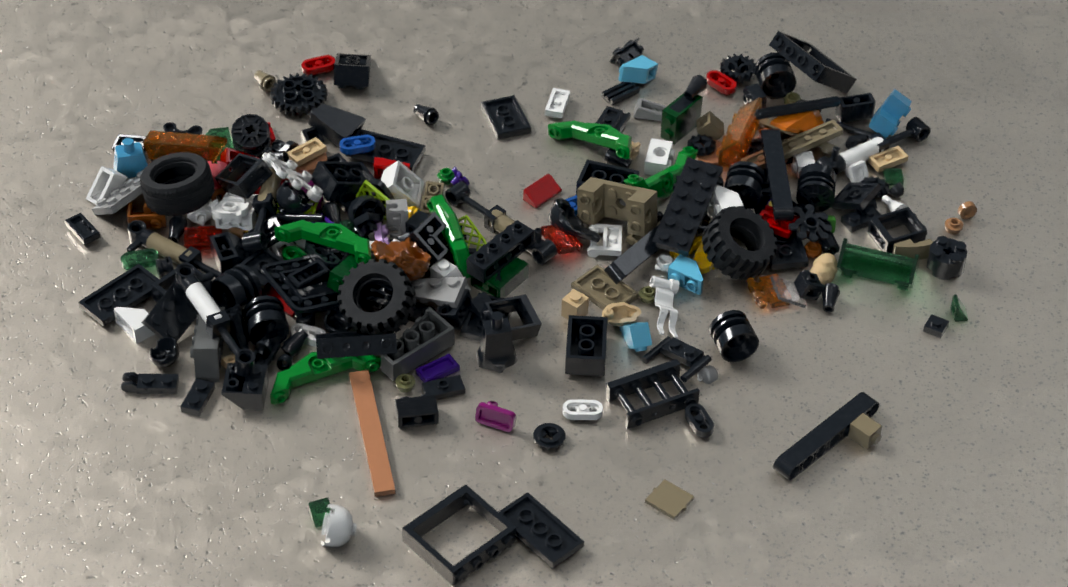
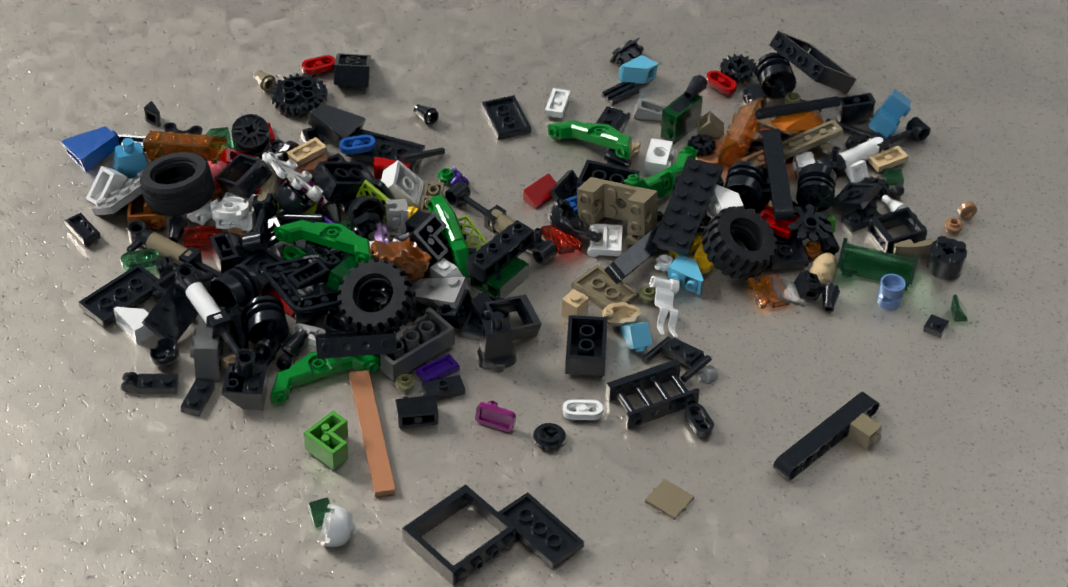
black wheel [709,310,759,362] -> none
none -> blue slope [61,126,120,172]
none -> black slope [144,101,161,127]
none -> bright green brick [304,411,348,470]
none -> black bar [400,147,445,162]
none -> black plate [549,170,578,200]
none -> medium blue wheel [877,274,905,310]

